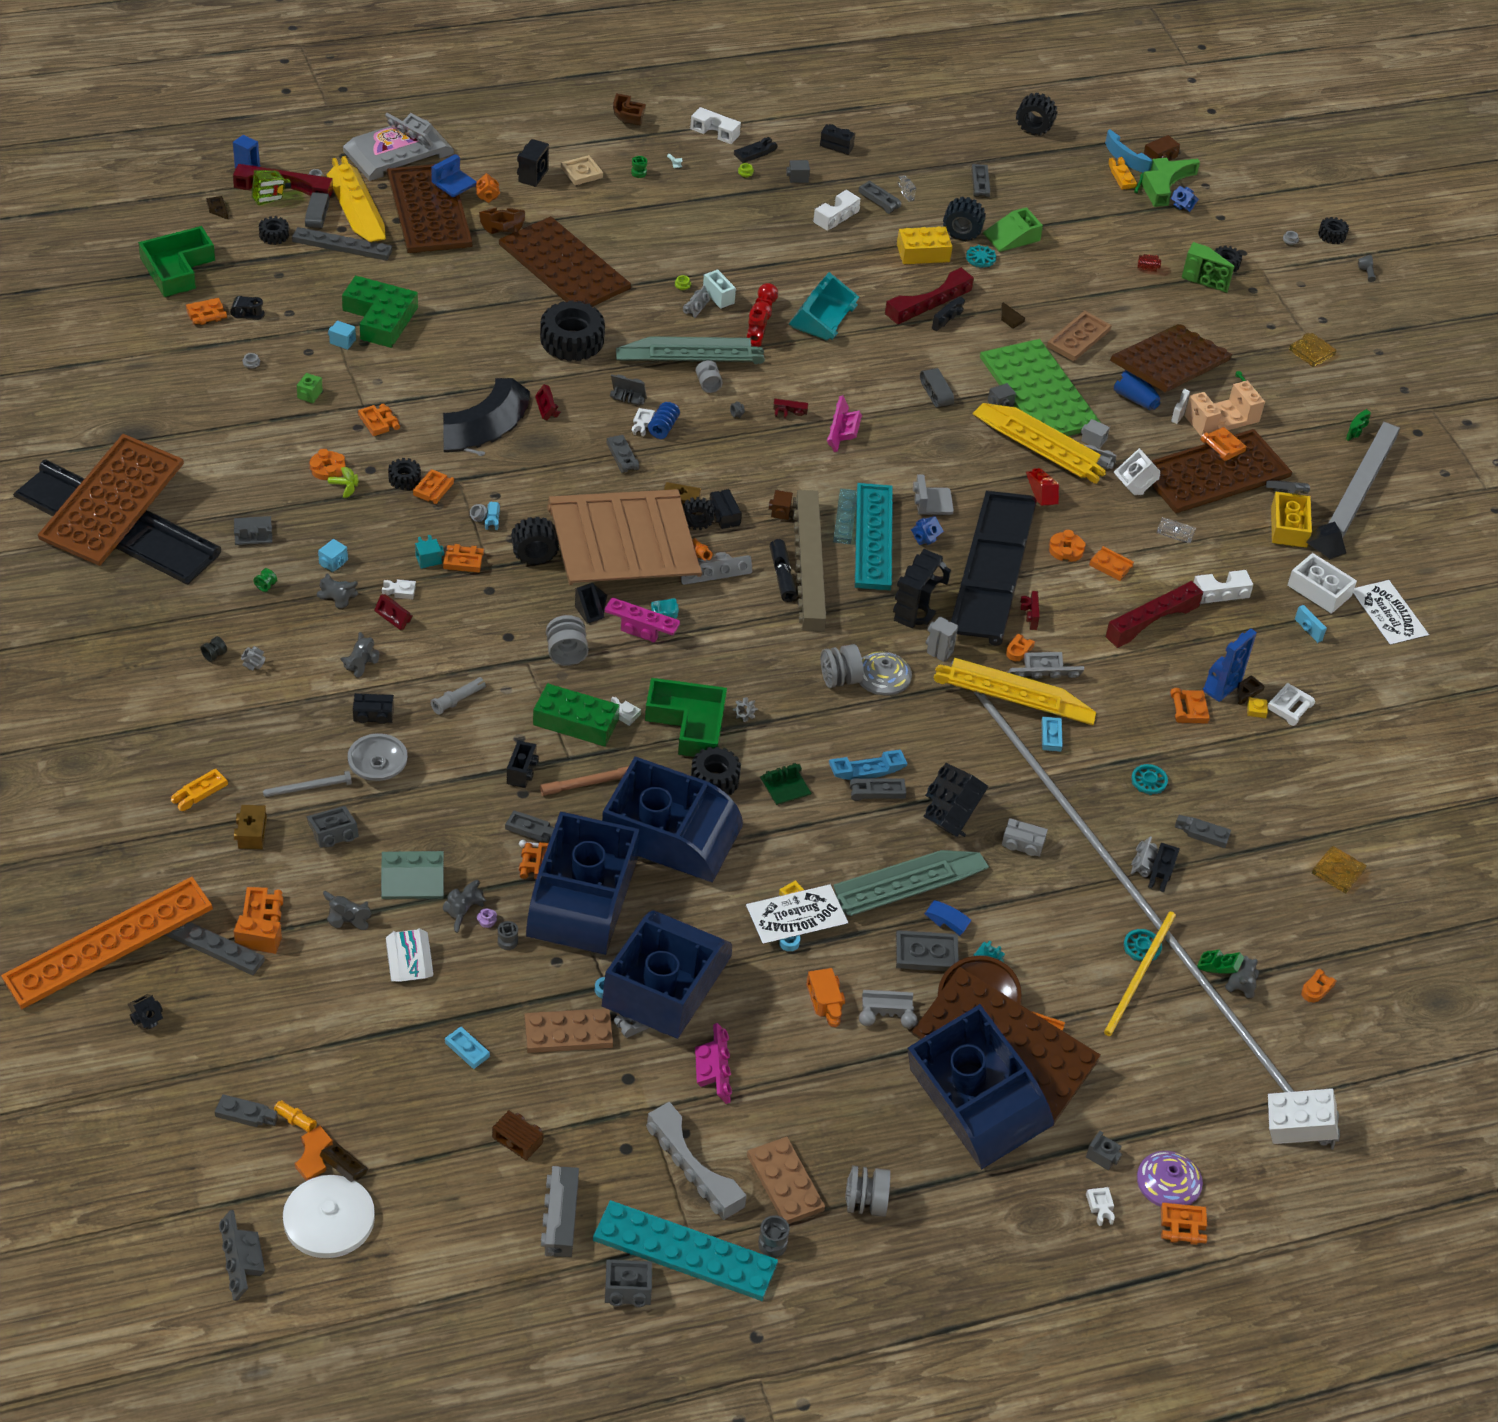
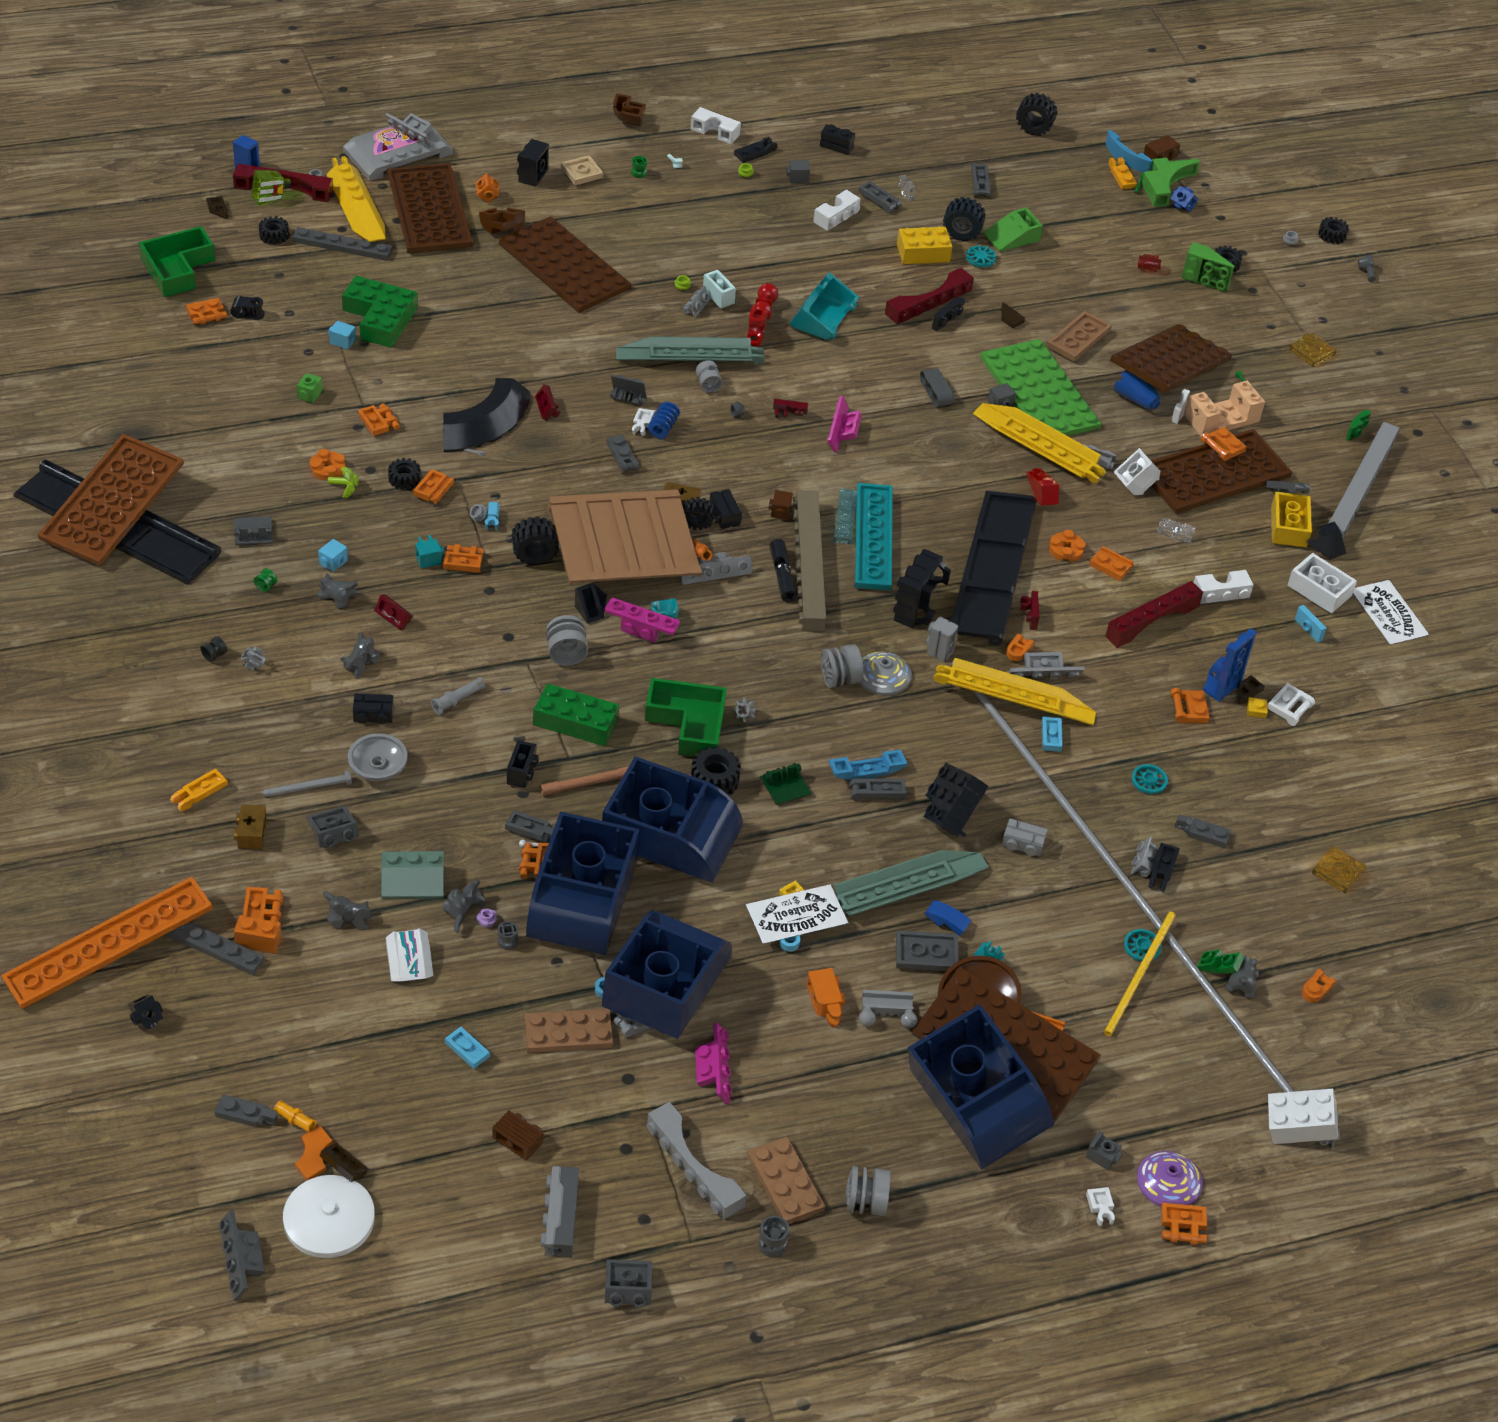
light grey plate [243,353,260,369] -> none
dark grey beam [305,192,330,229] -> none
white plate [382,579,416,600] -> none
blue bracket [431,154,477,197] -> none
black tyre [540,300,605,362] -> none
teal plate [593,1200,778,1301] -> none
white plate [611,697,641,726] -> none
blue brick [911,516,944,545] -> none
light grey bracket [913,474,954,515] -> none
light grey brick [1081,419,1110,449] -> none

